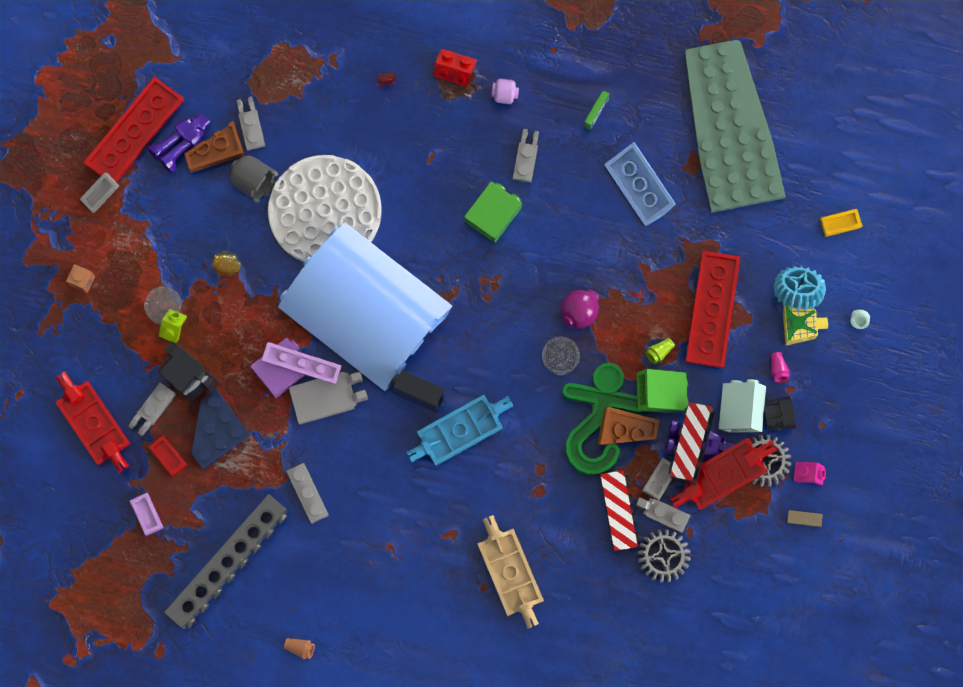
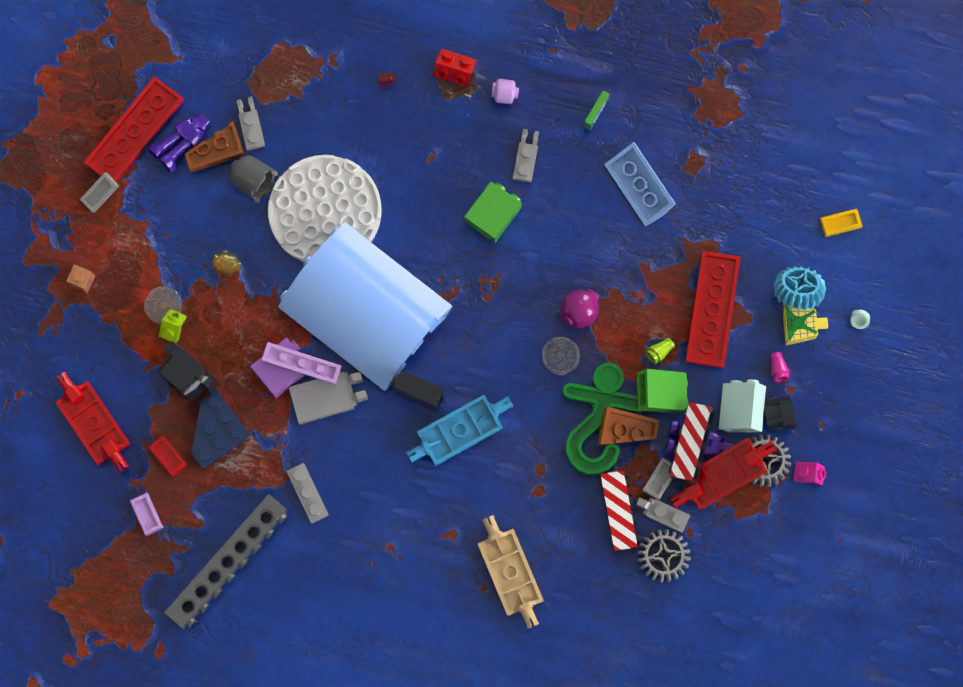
light grey hinge [129,383,176,436] -> none
nougat cone [284,638,315,659] -> none
sand green wing [685,40,786,213] -> none
dark tan piece [787,510,823,527] -> none

